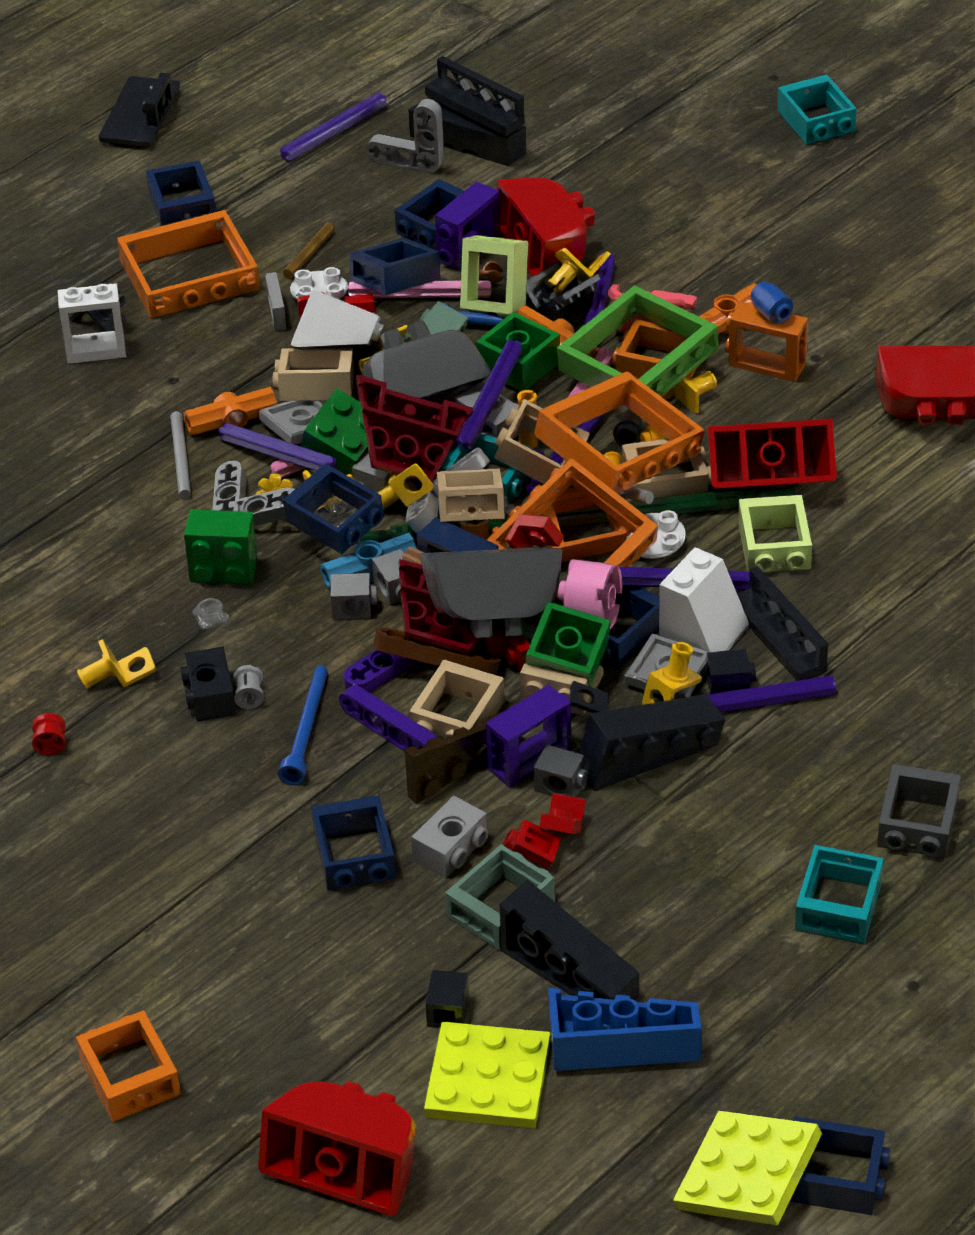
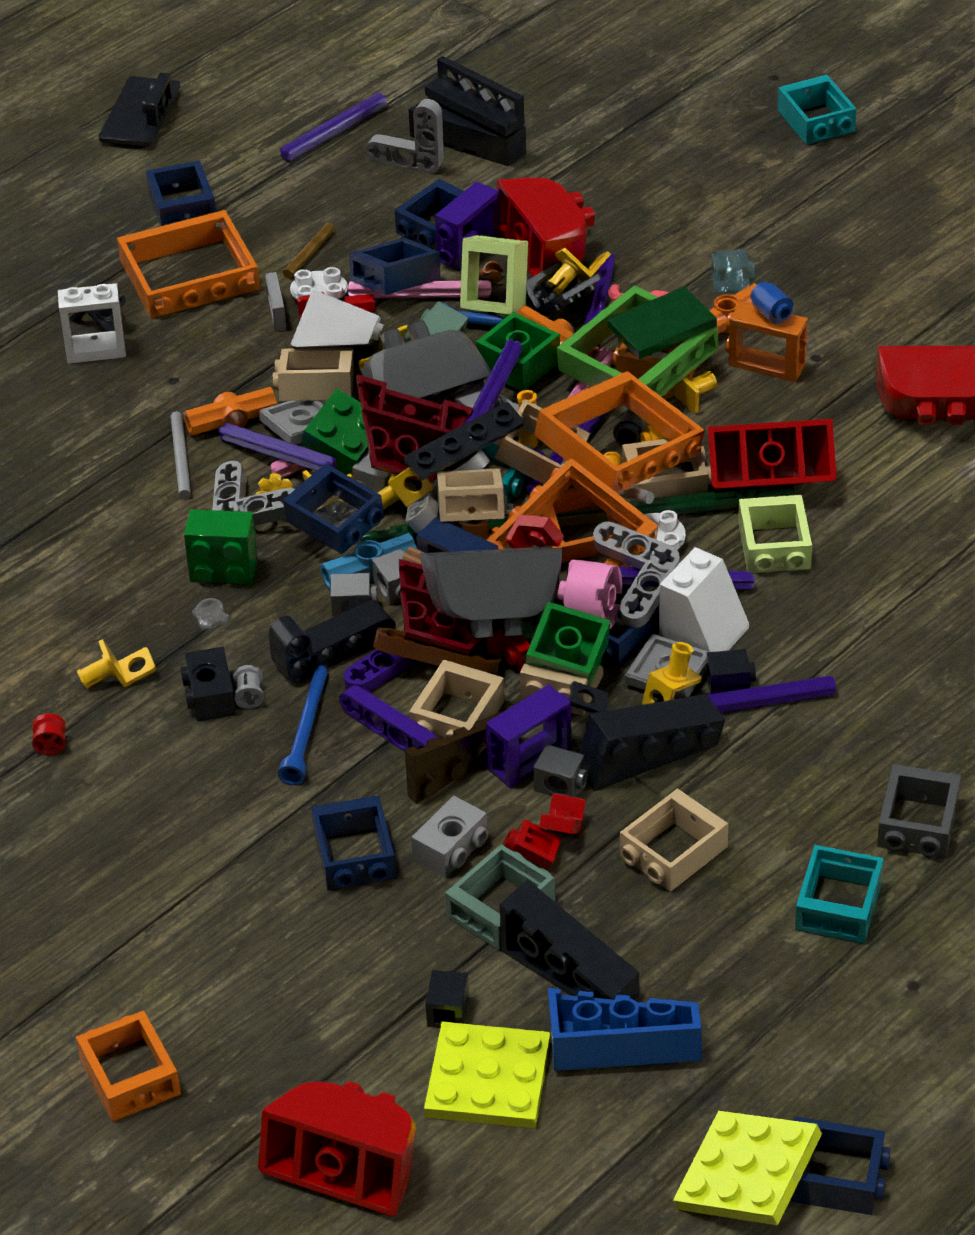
black fence [737,566,828,681] -> none
none -> black beam [269,600,396,682]
none -> black bracket [404,402,524,481]
none -> light grey beam [593,522,680,628]
none -> dark green tile [608,286,717,360]
none -> tan window [620,788,728,892]
none -> clear light blue brick [711,249,755,292]

